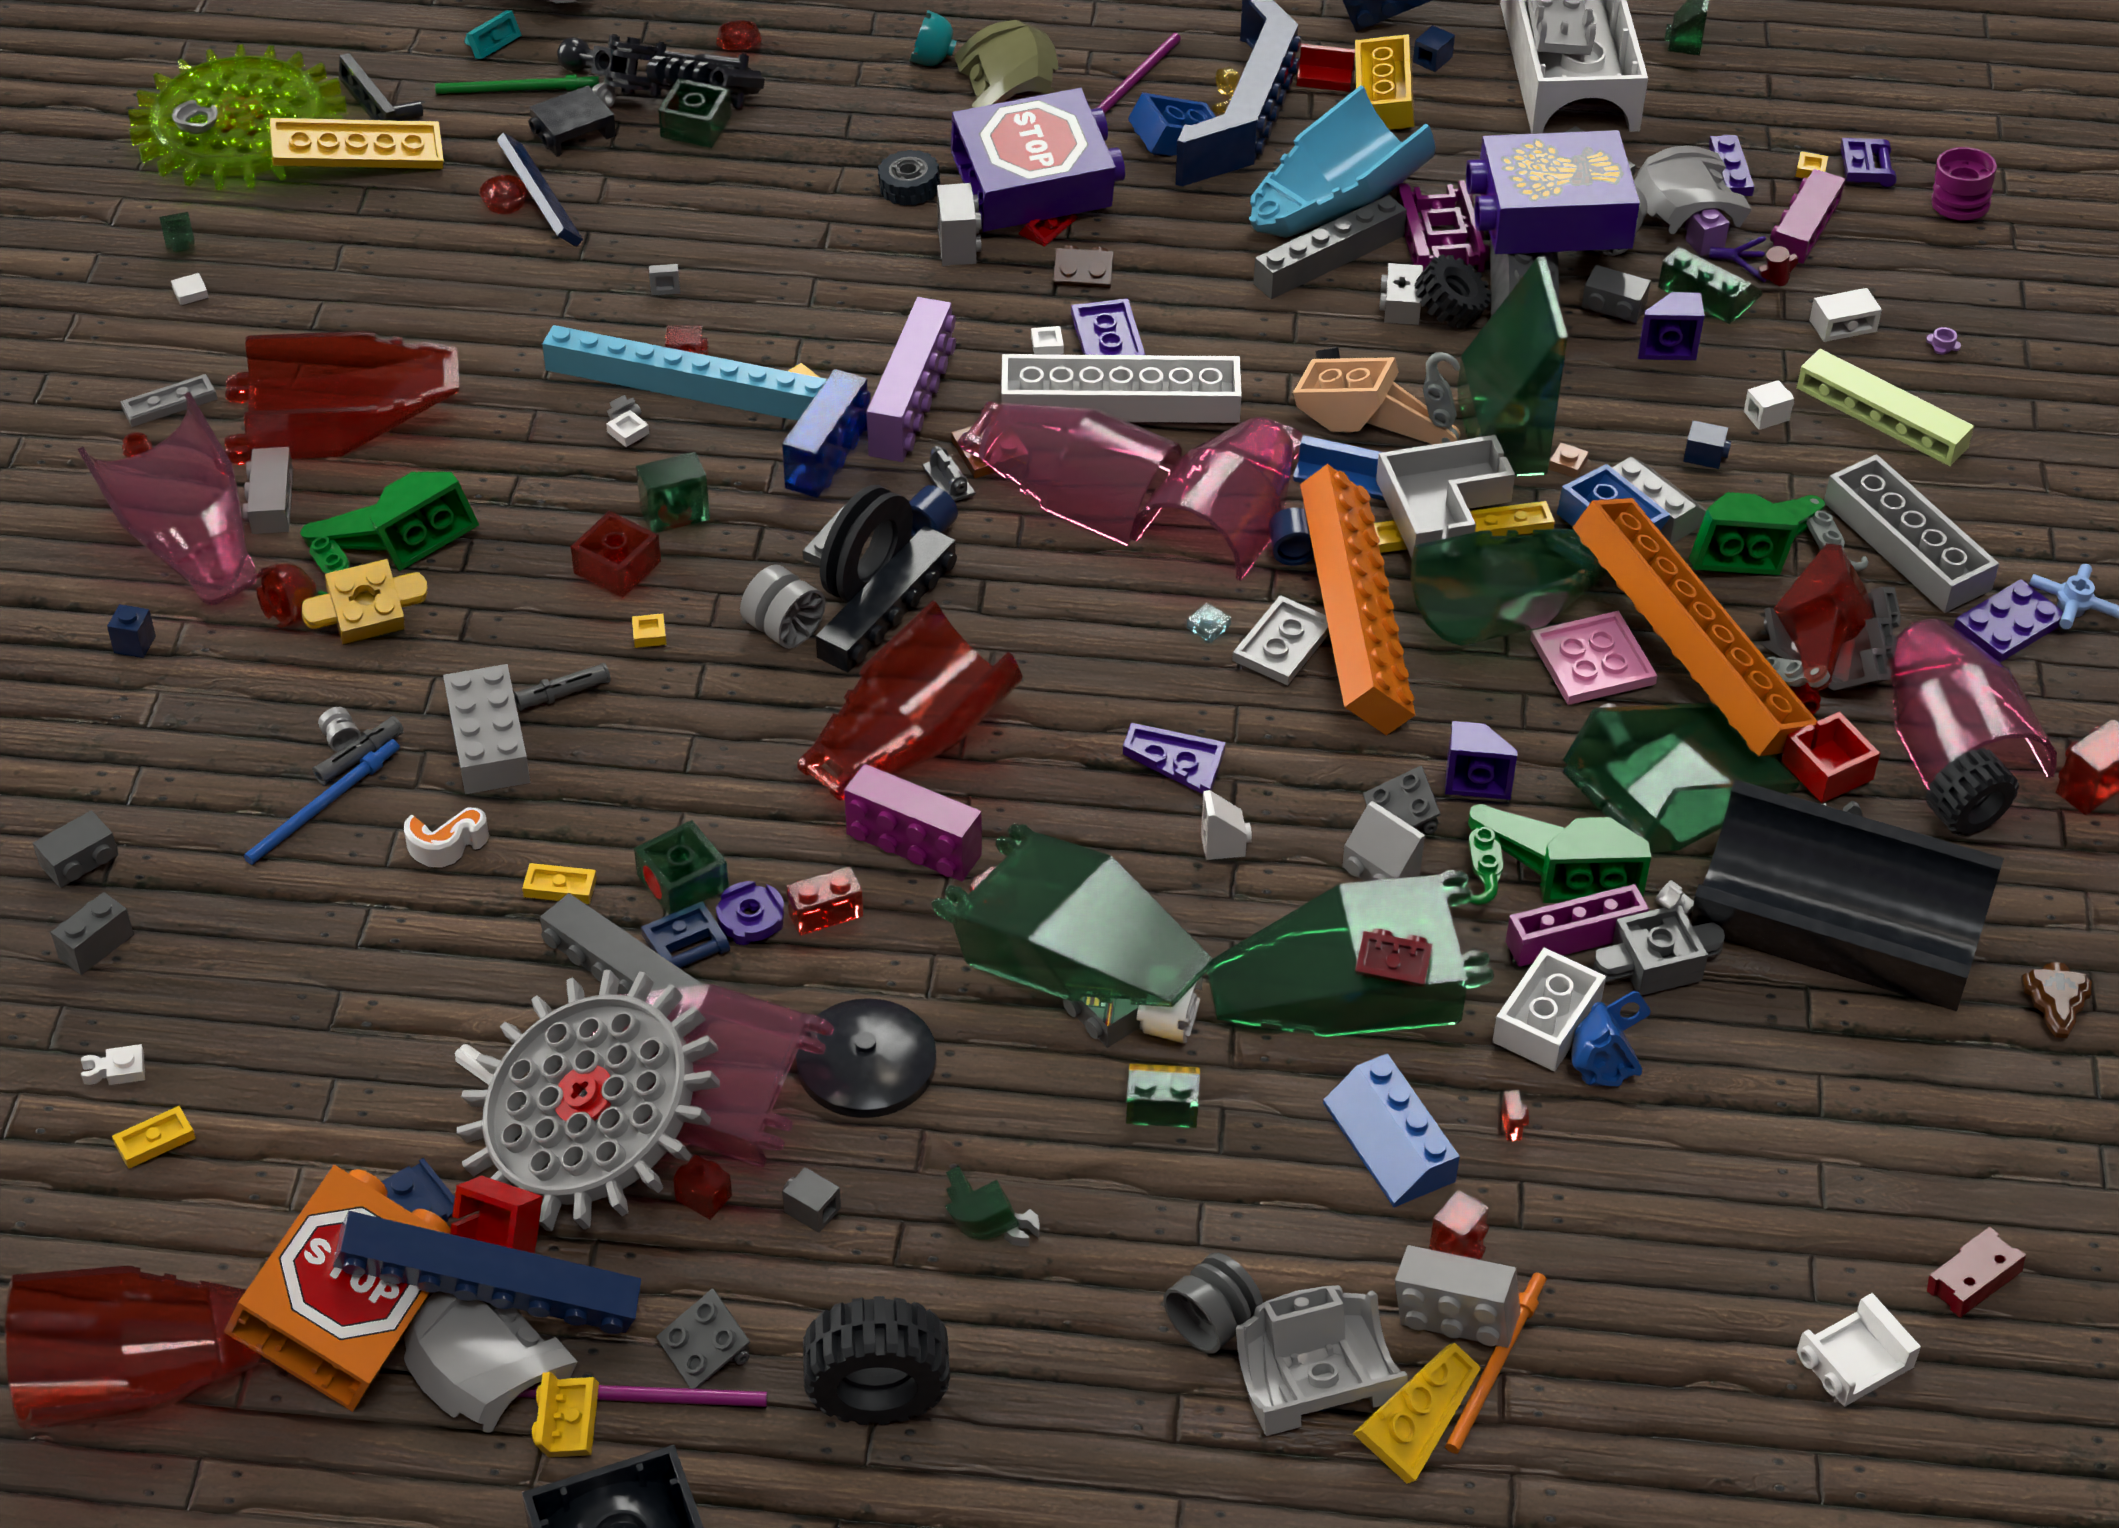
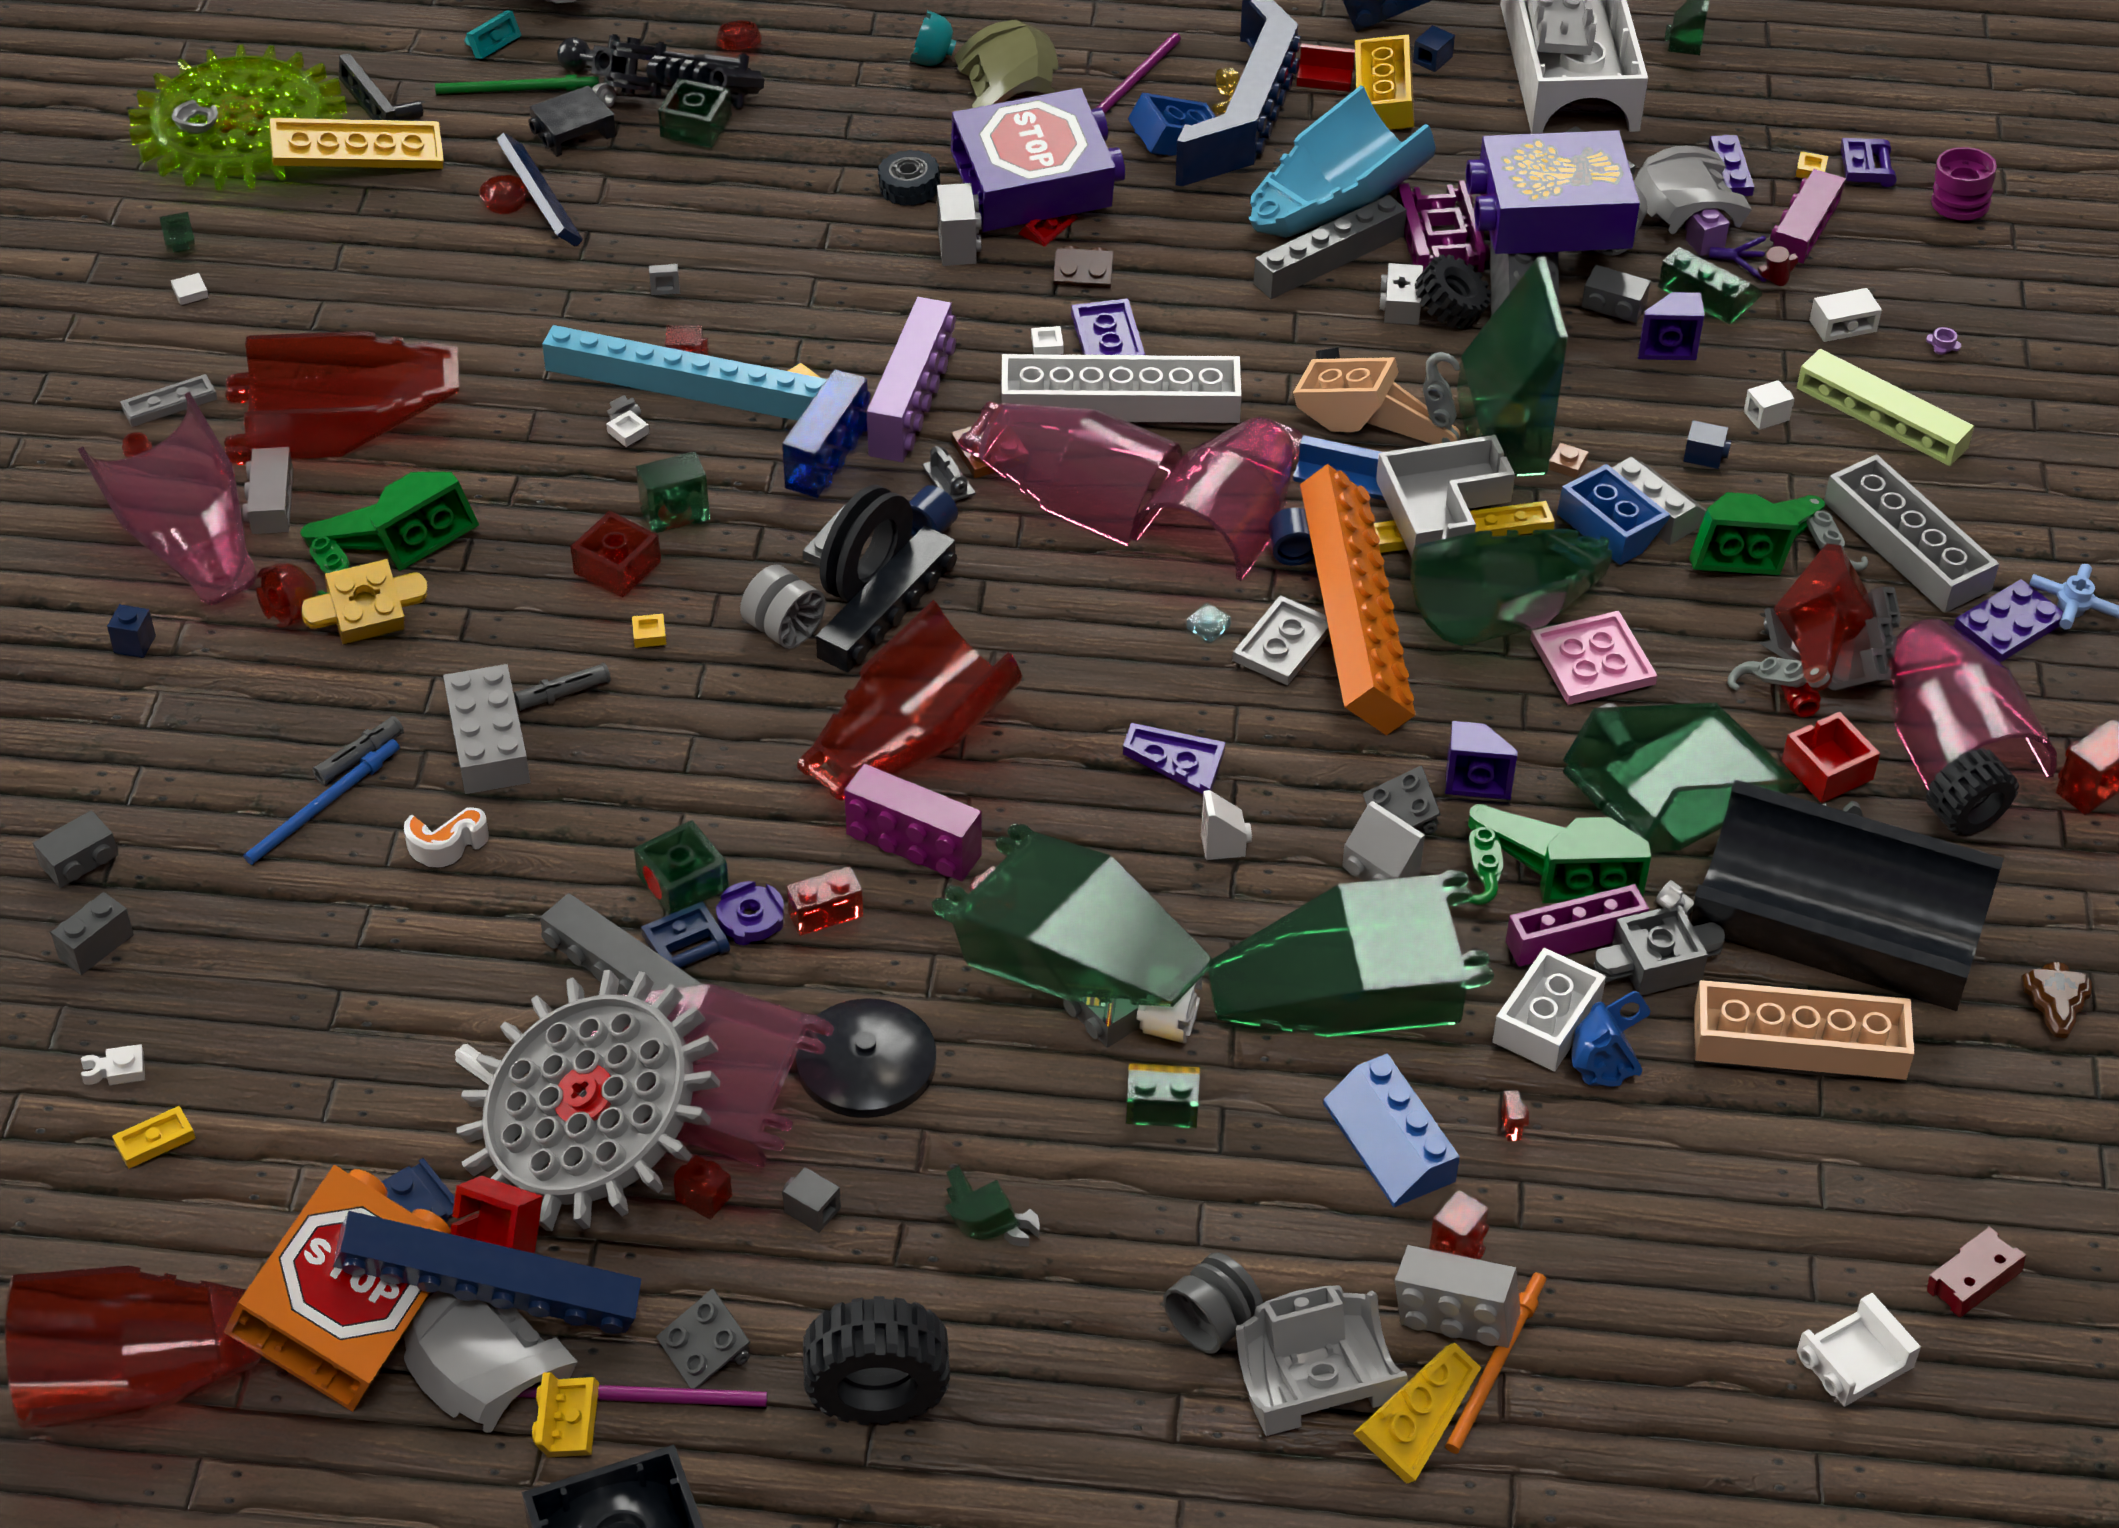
light grey wheel [318,707,361,752] -> none
yellow plate [522,863,597,904] -> none
dark red bracket [1355,928,1434,987] -> none
orange brick [1572,498,1817,756] -> none
none -> light nougat brick [1694,980,1914,1080]

